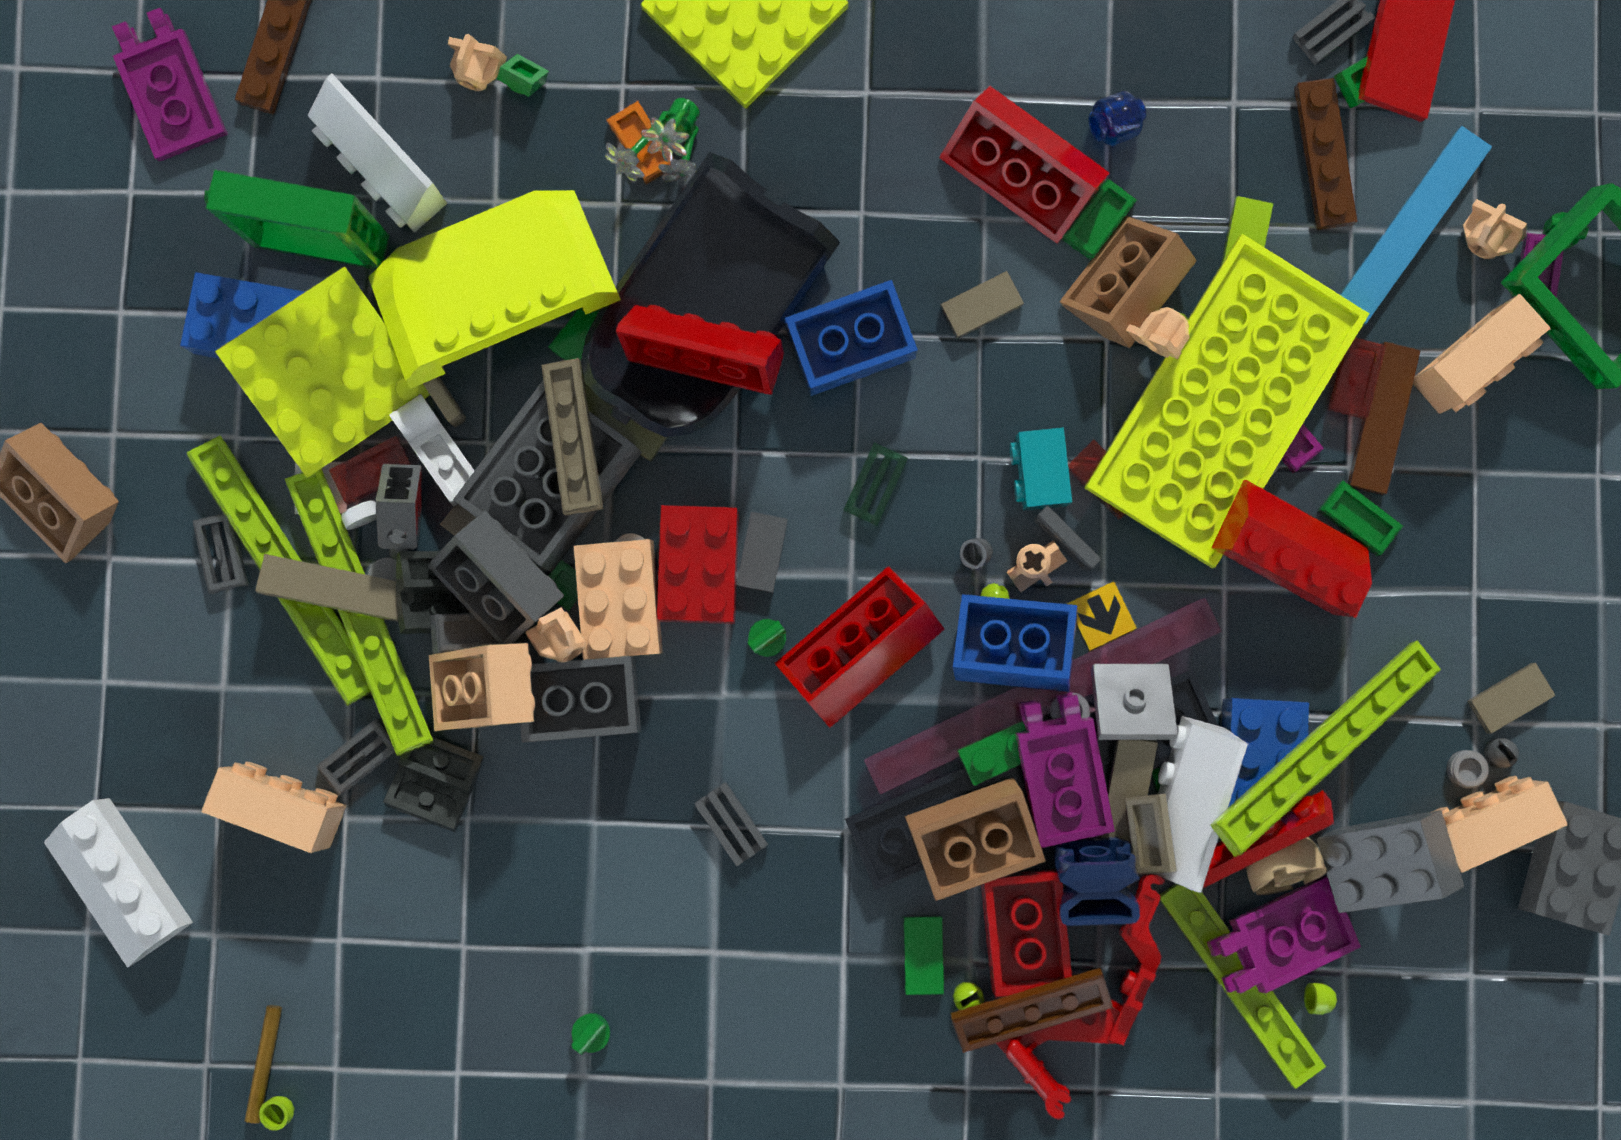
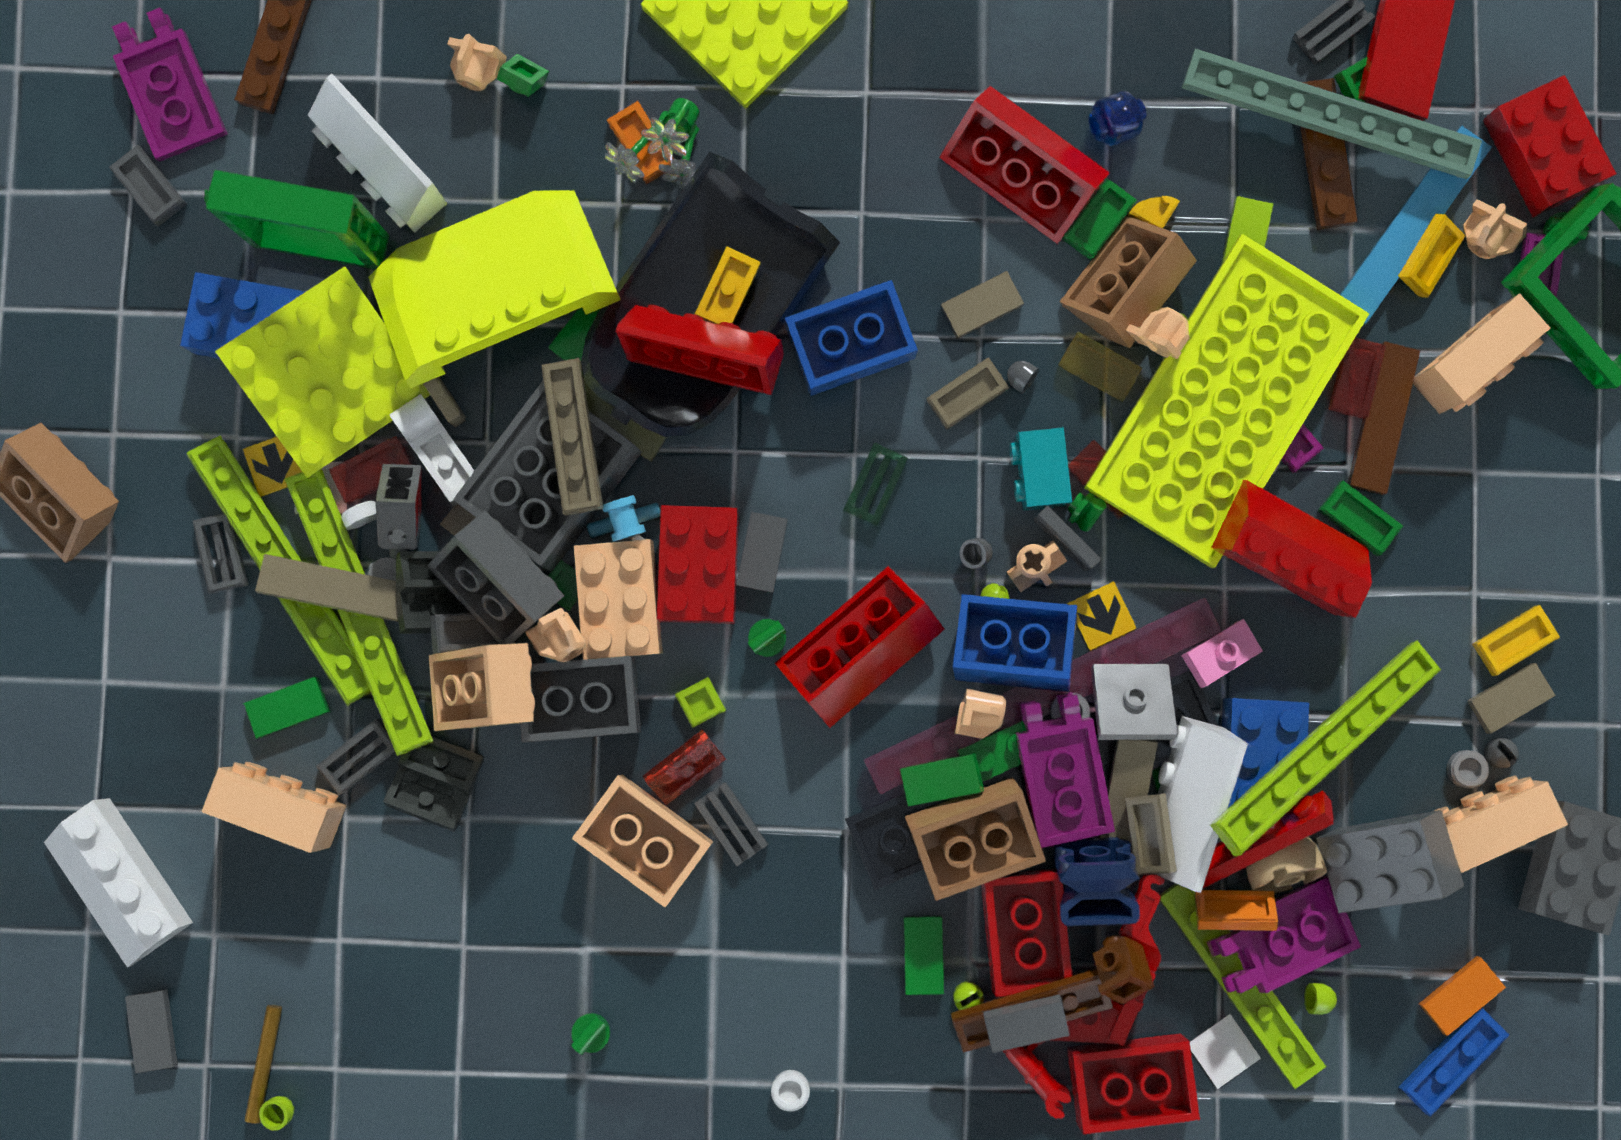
none -> dark grey tile [109,145,187,227]
none -> dark grey tile [125,989,178,1074]
none -> sticker [243,436,302,497]
none -> green tile [244,677,330,739]
none -> light nougat brick [572,774,714,907]
none -> medium azure piece [587,495,661,542]
none -> clear red plate [642,729,726,805]
none -> lime tile [675,677,726,728]
none -> yellow plate [695,247,761,325]
none -> white tile [771,1070,810,1111]
none -> green tile [900,753,984,806]
none -> dark tan tile [926,357,1009,431]
none -> light nougat piece [955,689,1006,739]
none -> dark grey tile [983,994,1070,1053]
none -> dark grey hinge [1007,360,1039,394]
none -> clear yellow tile [1058,331,1142,402]
none -> green plate [1067,492,1106,532]
none -> red brick [1067,1033,1200,1134]
none -> reddish brown brick [1093,935,1154,1004]
none -> yellow tile [1128,196,1180,228]
none -> sand green plate [1181,48,1482,179]
none -> bright pink plate [1181,619,1263,688]
none -> white sticker [1190,1014,1261,1089]
none -> orange tile [1195,890,1278,931]
none -> yellow tile [1398,214,1465,298]
none -> blue tile [1399,1008,1509,1117]
none -> orange tile [1419,956,1506,1036]
none -> yellow tile [1472,605,1560,676]
none -> red brick [1483,75,1617,217]

